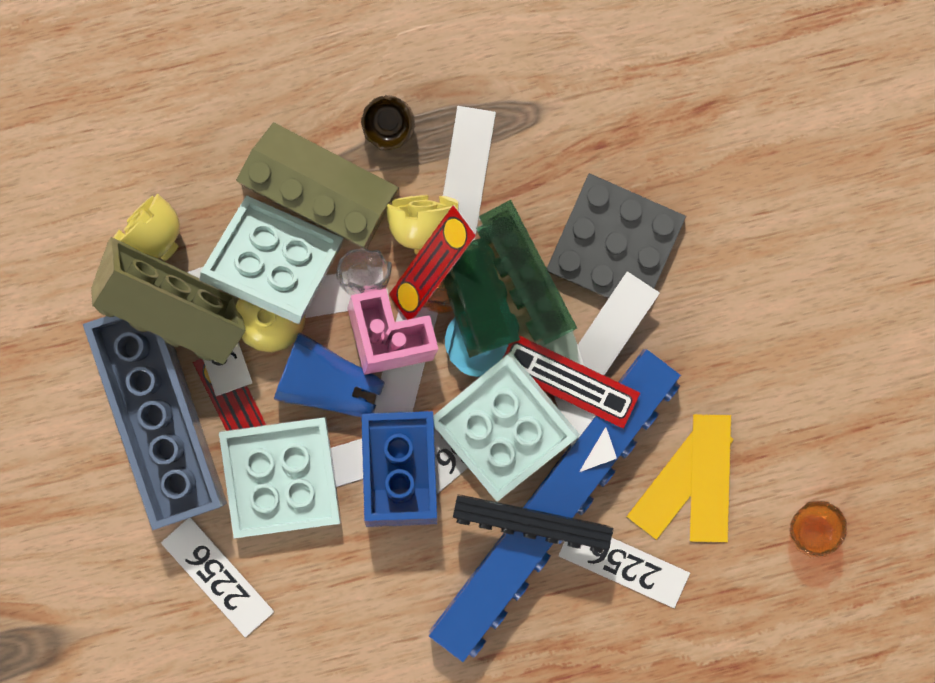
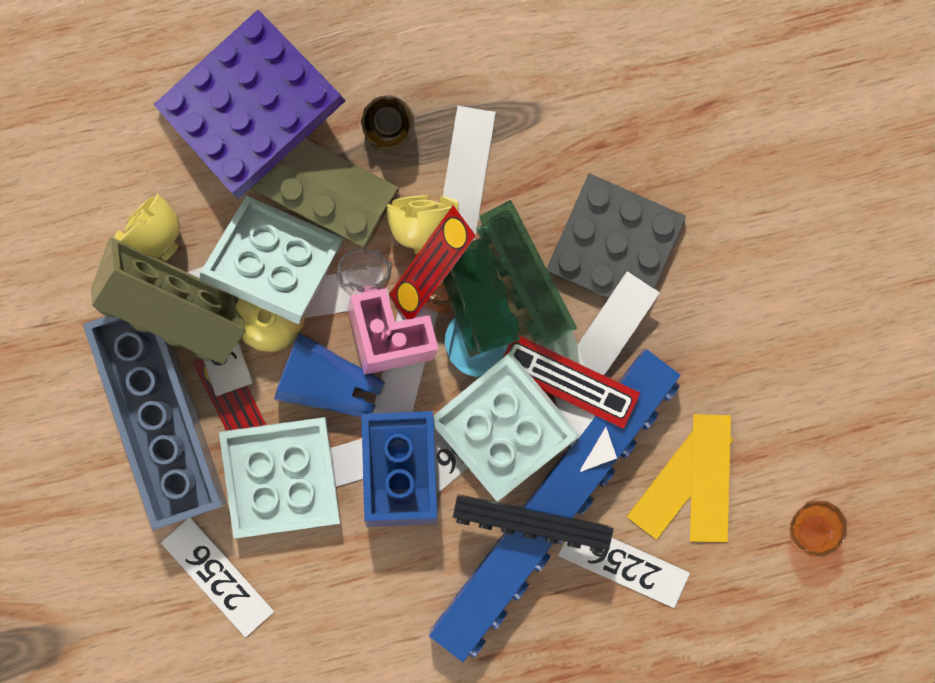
none -> dark purple plate [153,10,346,199]

